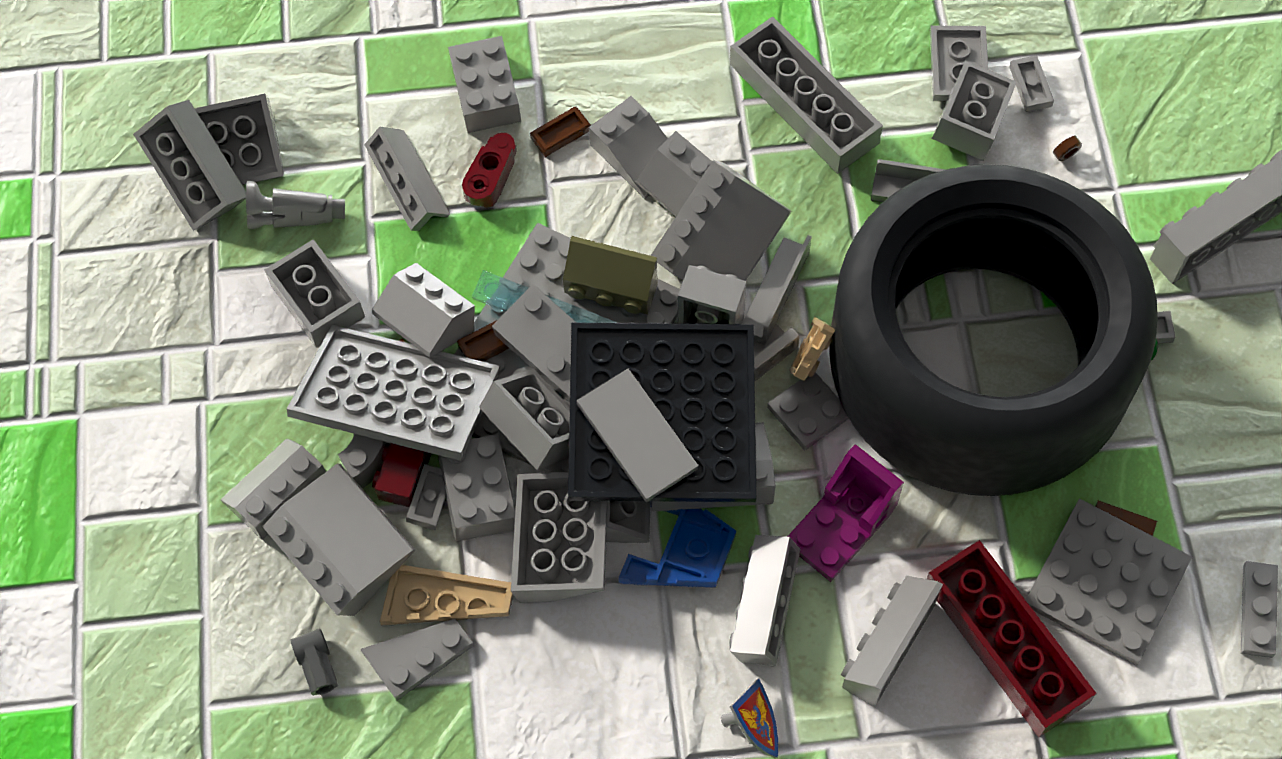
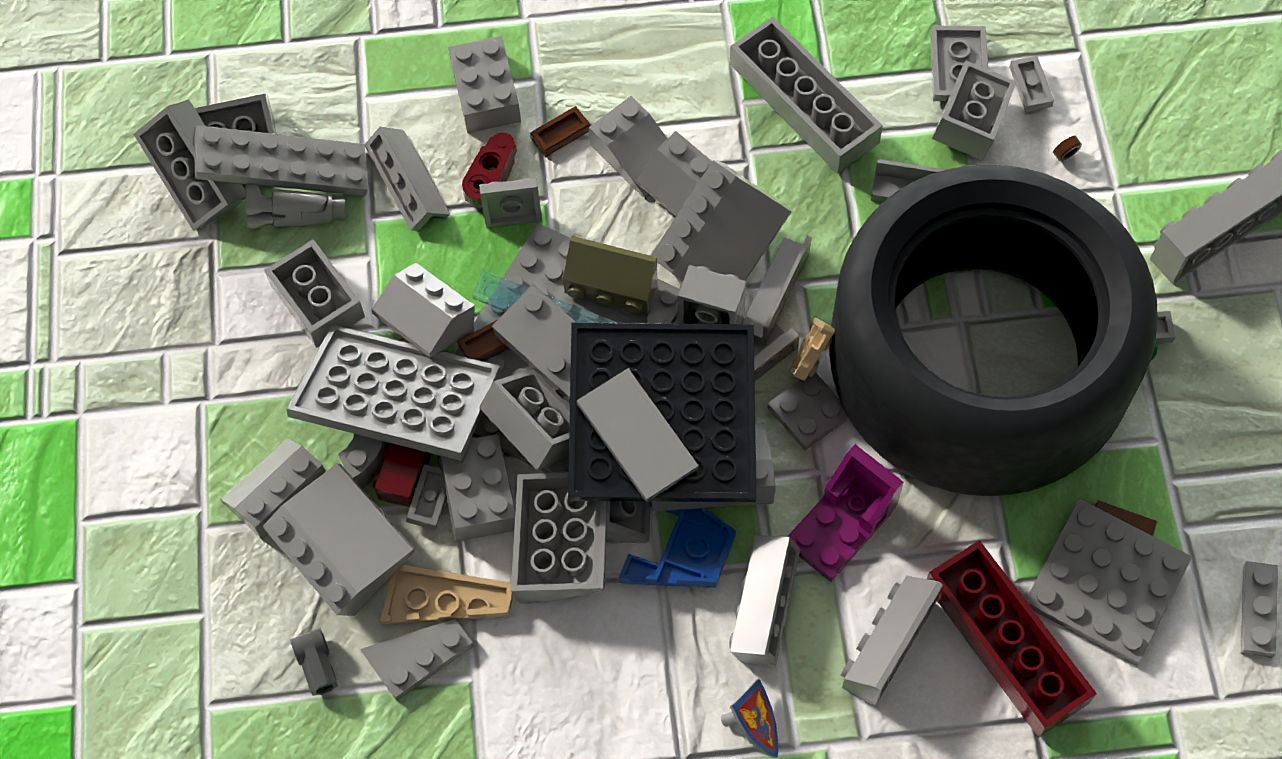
none -> light grey plate [194,125,368,196]
none -> light grey plate [479,178,542,228]

